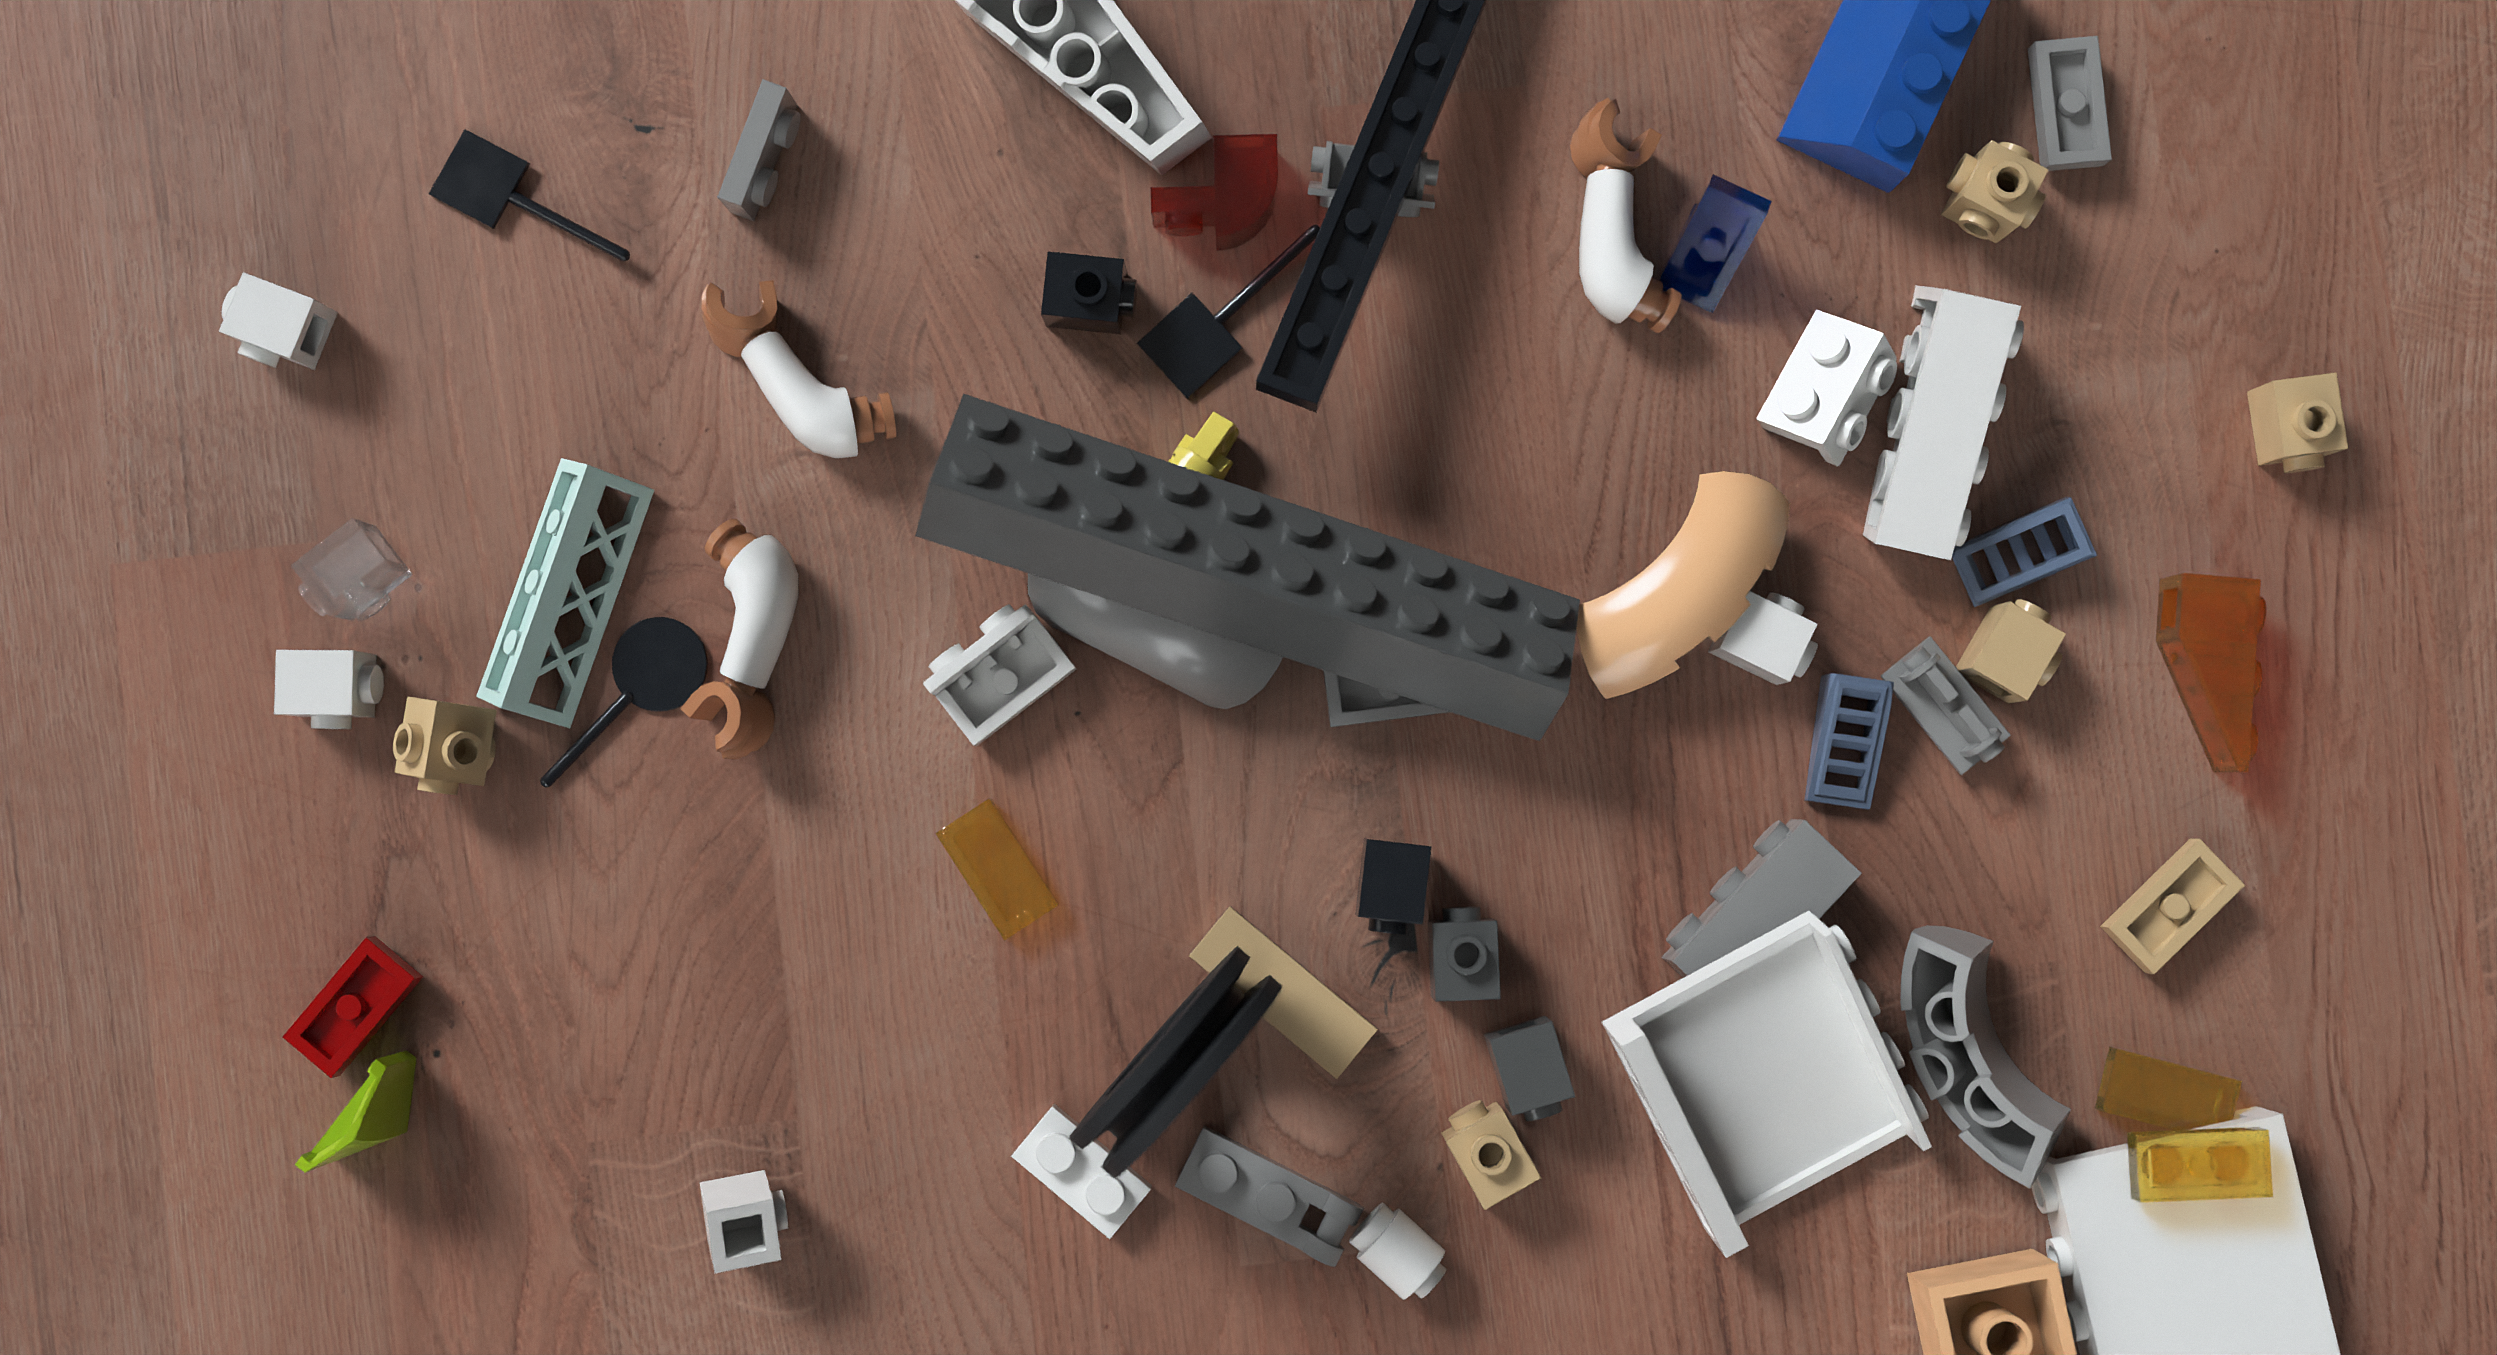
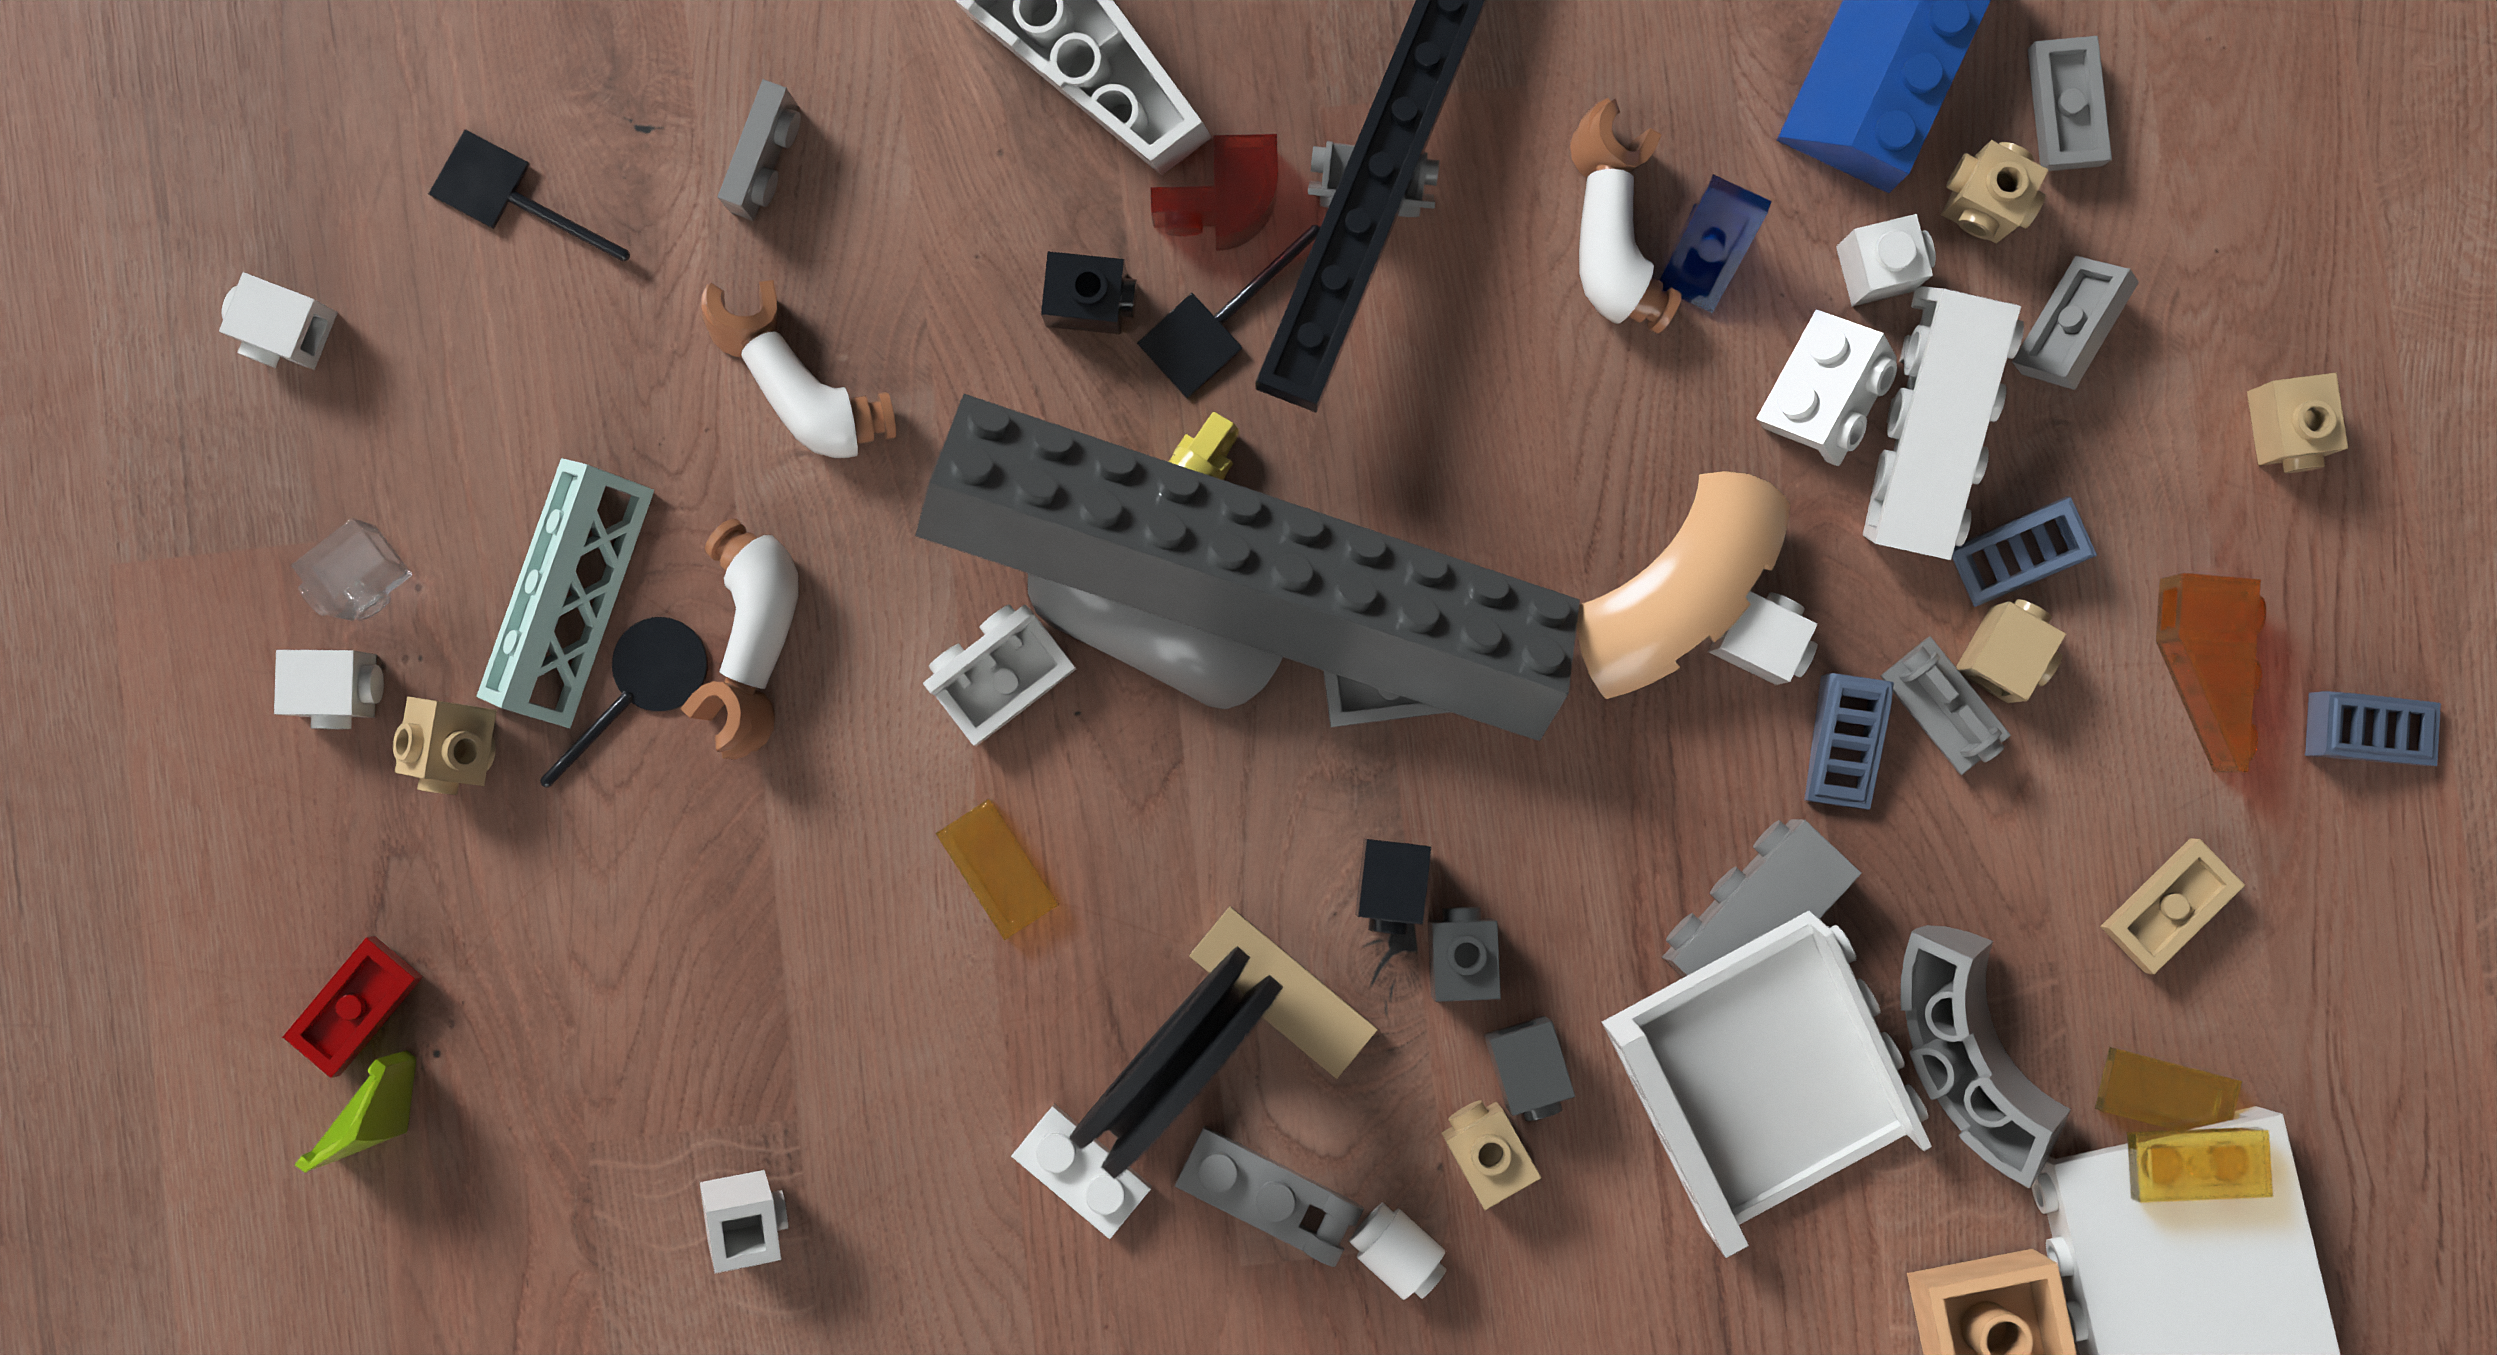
none -> white brick [1836,214,1936,306]
none -> light grey plate [2012,256,2139,390]
none -> sand blue slope [2305,691,2441,766]

